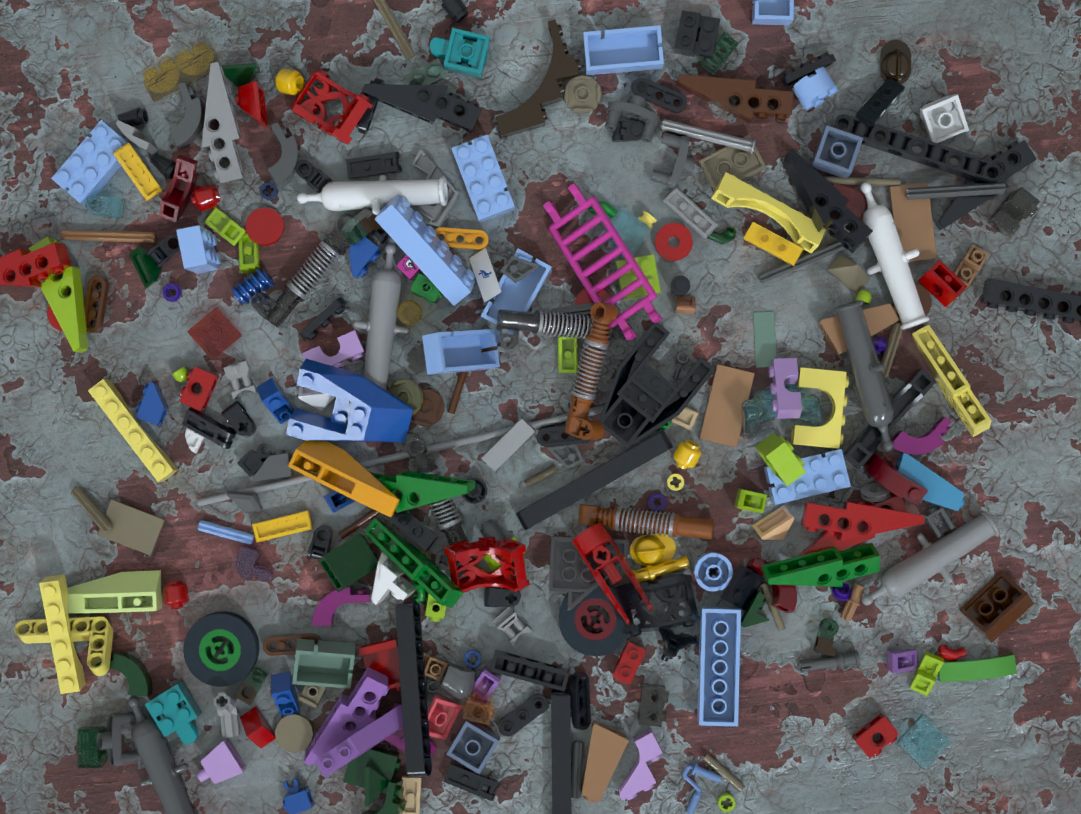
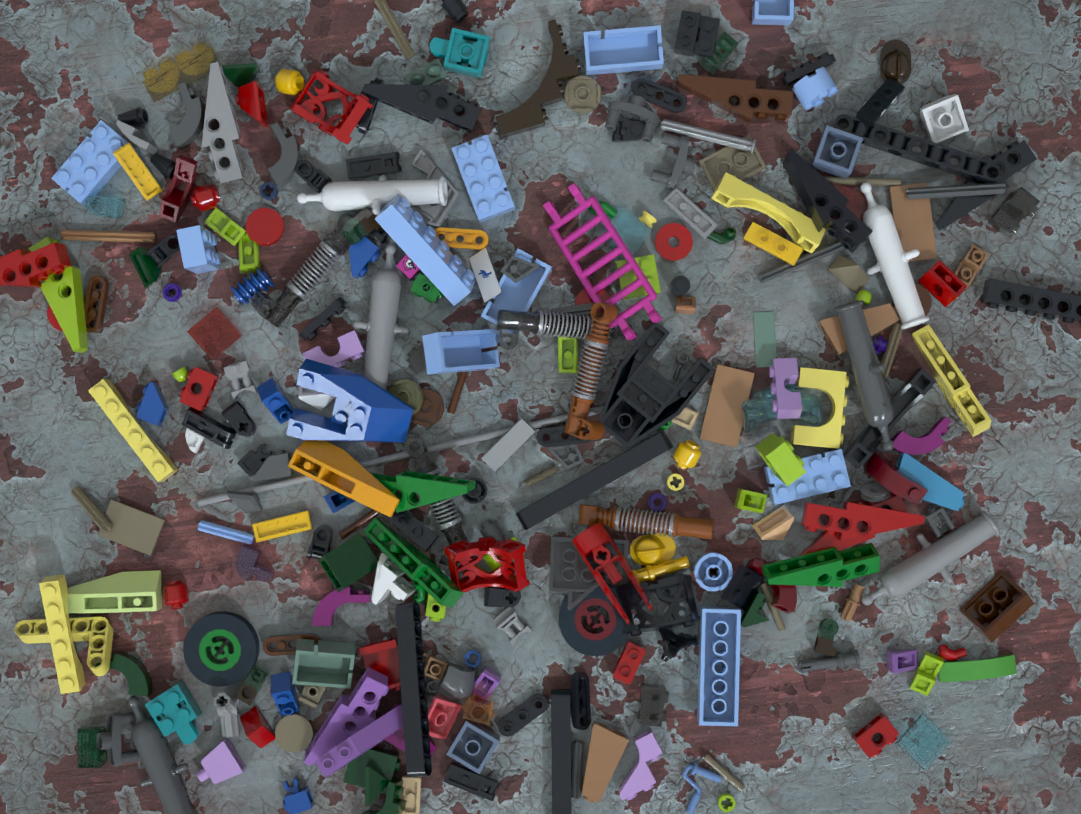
clear yellow head [397,300,423,326] -> none
black brick [490,649,570,692] -> none
dark purple plate [831,583,851,601] -> none

